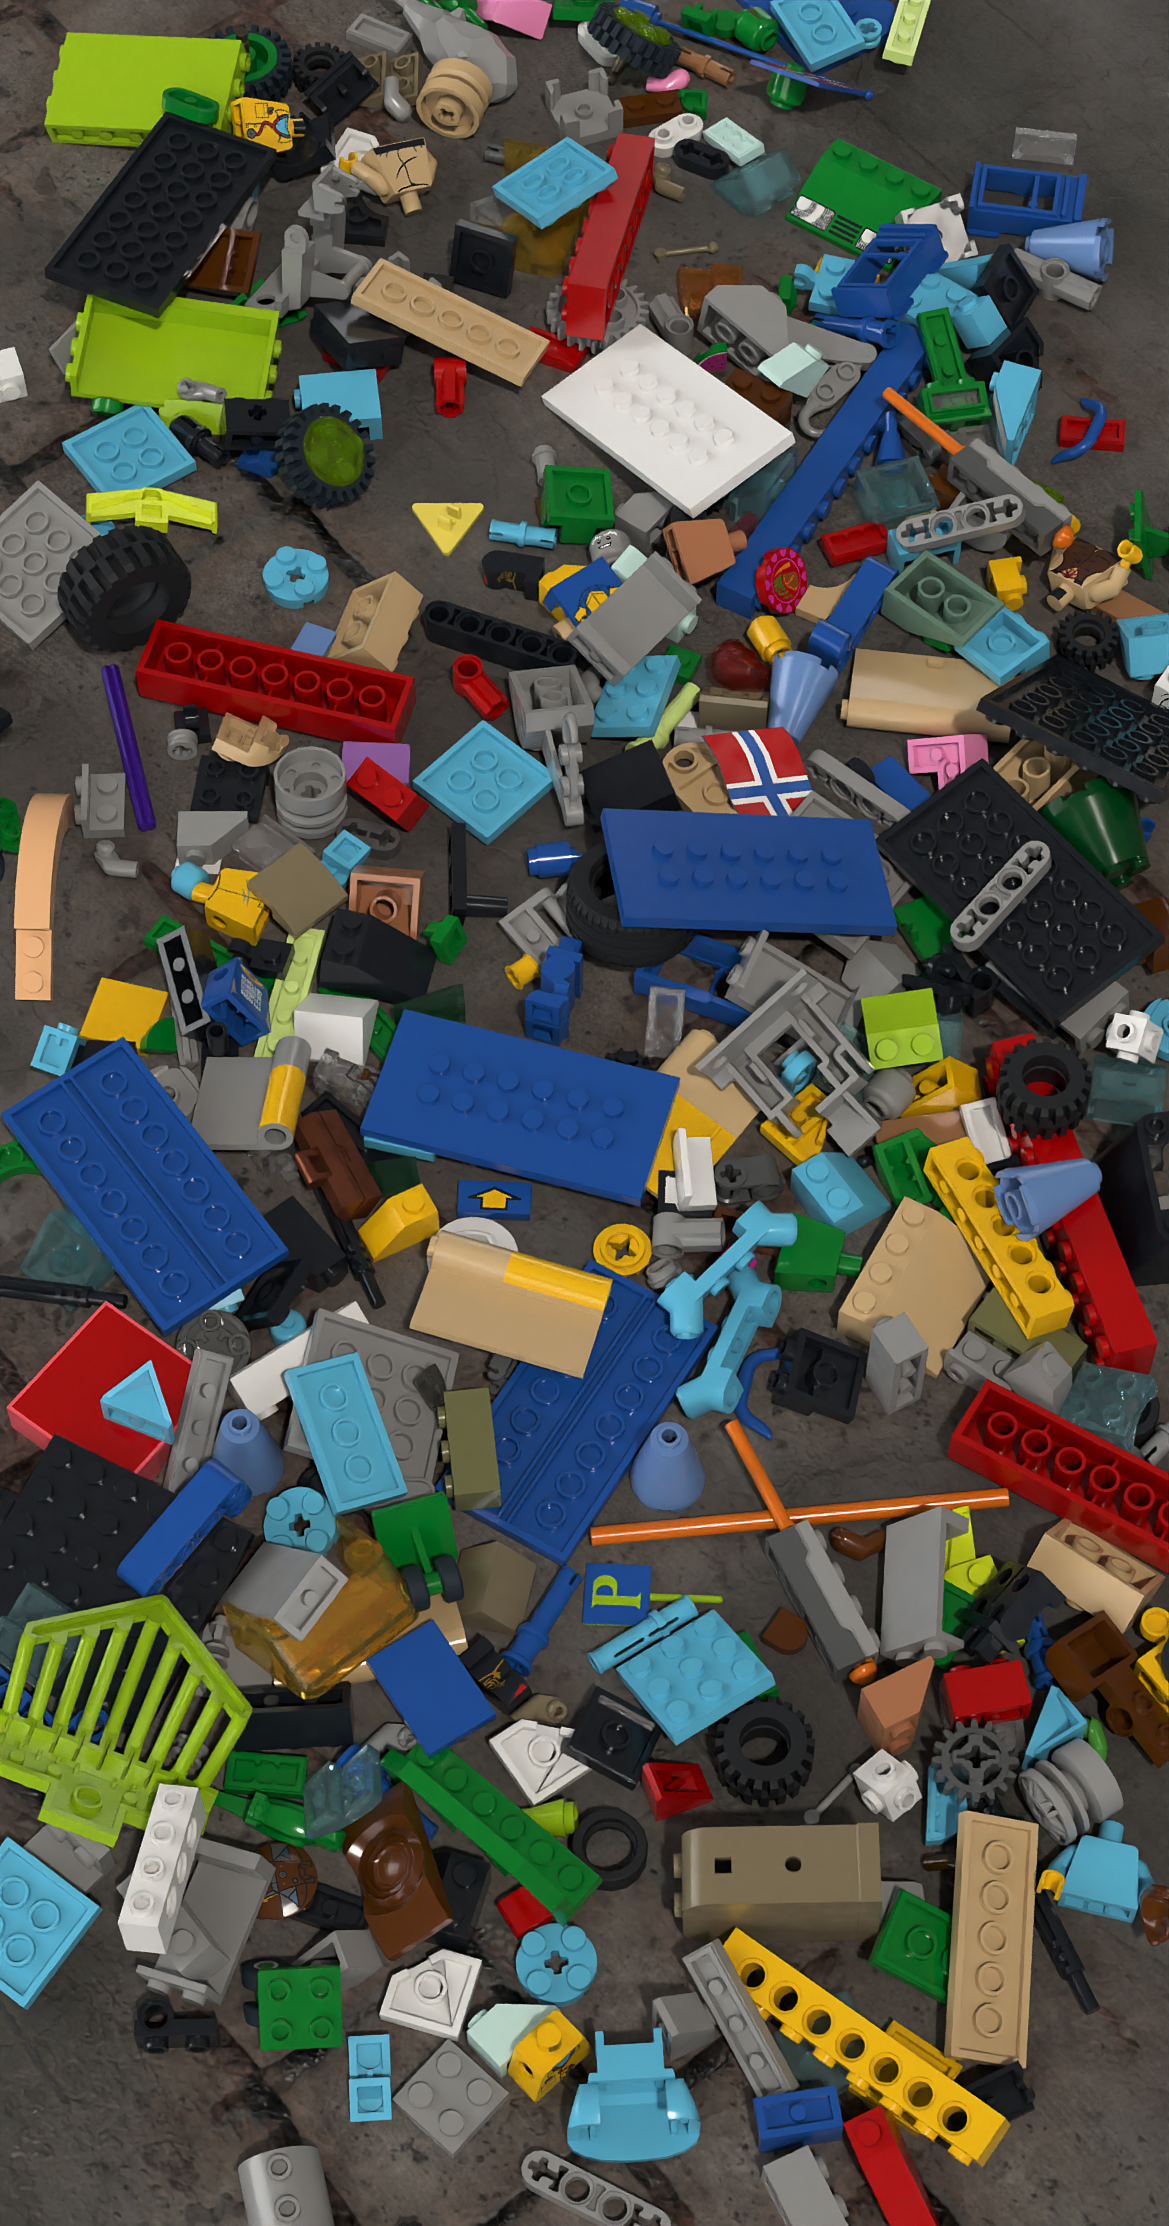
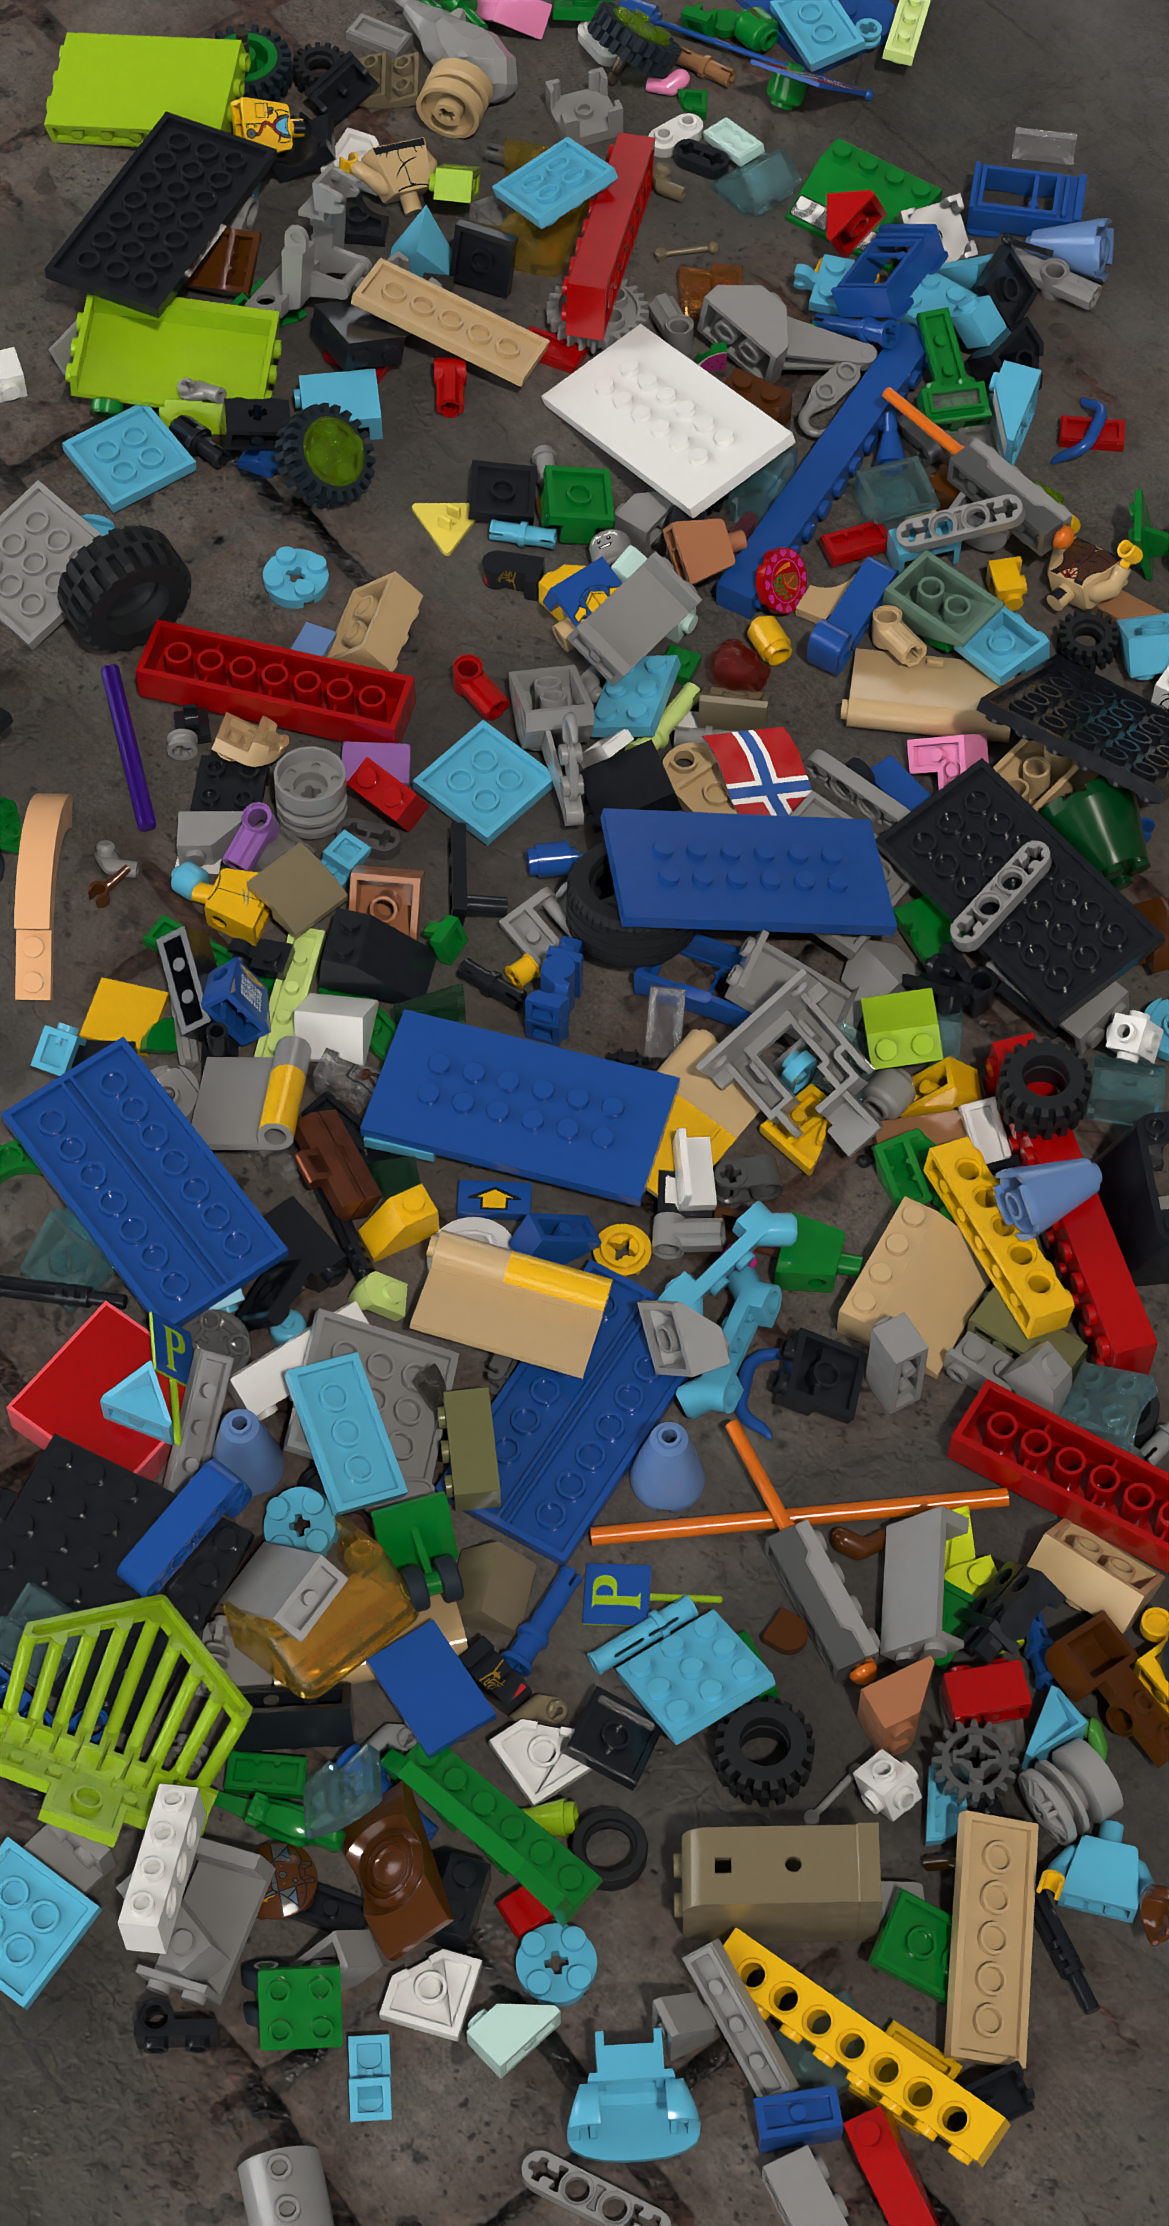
light grey bracket [74,764,127,838] -> none
neon yellow plate [85,487,218,534] -> none
green plate [162,88,220,126] -> none
light grey arm [384,76,412,123] -> none
light grey plate [392,2038,509,2158] -> none
black beam [424,600,578,671] -> none
yellow torso [507,2009,592,2103] -> none
reddish brown plate [617,89,683,129] -> none
red slope [642,1763,713,1822] -> none
light grey plate [646,1257,682,1290] -> none
light aqua slope [757,342,830,398] -> none
medium blue cone [767,651,839,746] -> none
green tile [778,275,797,316] -> none
medium azure slope [790,1152,892,1236] -> none
none -> reddish brown hand [88,864,131,908]
none -> piece [149,1312,193,1446]
none -> medium lavender piece [222,802,280,871]
none -> yellowish green plate [348,1271,408,1321]
none -> medium azure slope [390,205,452,280]
none -> lime brick [429,163,481,203]
none -> black pin [457,958,527,1011]
none -> black plate [468,460,537,525]
none -> blue slope [509,1213,602,1265]
none -> white tile [580,729,634,769]
none -> light grey slope [637,1300,730,1377]
none -> red slope [826,190,887,258]
none -> tan piece [872,605,927,667]
none -> black hinge [1001,234,1054,257]

